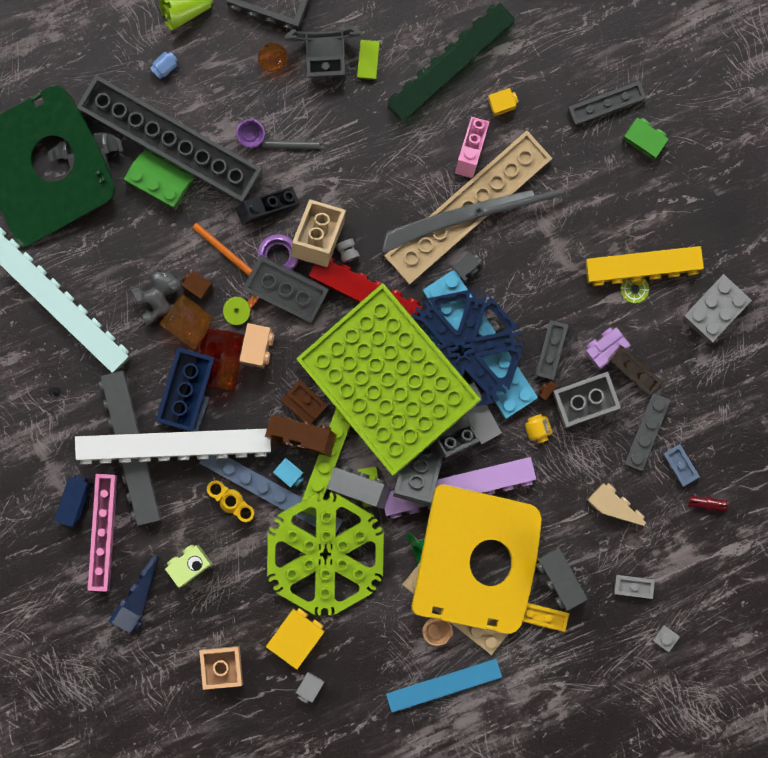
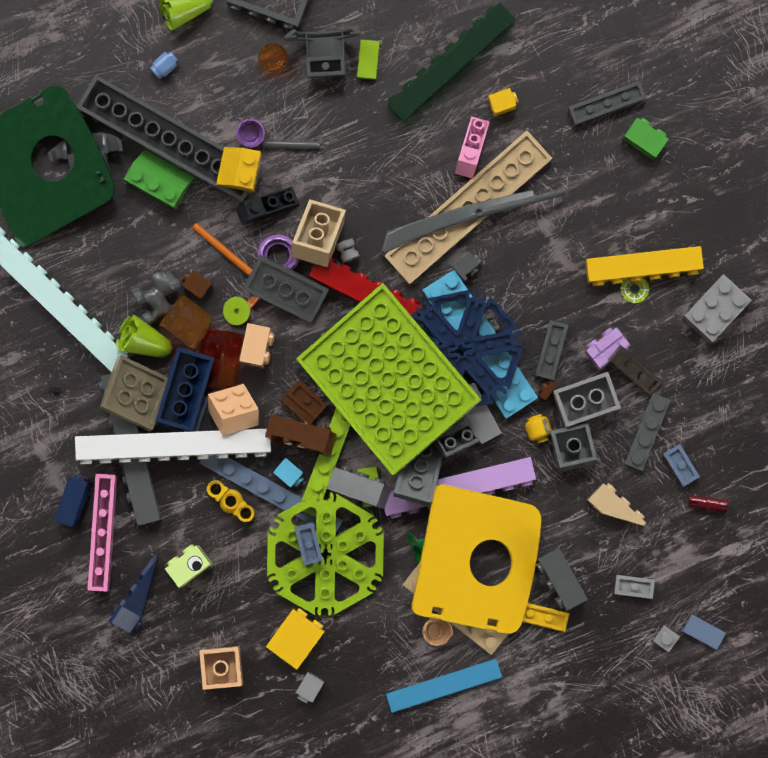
none -> dark tan plate [100,355,168,432]
none -> lime cone [116,315,172,358]
none -> light nougat brick [208,384,259,436]
none -> yellow slope [216,147,262,193]
none -> sand blue plate [294,522,323,565]
none -> dark grey slope [550,423,598,473]
none -> sand blue tile [682,614,726,650]

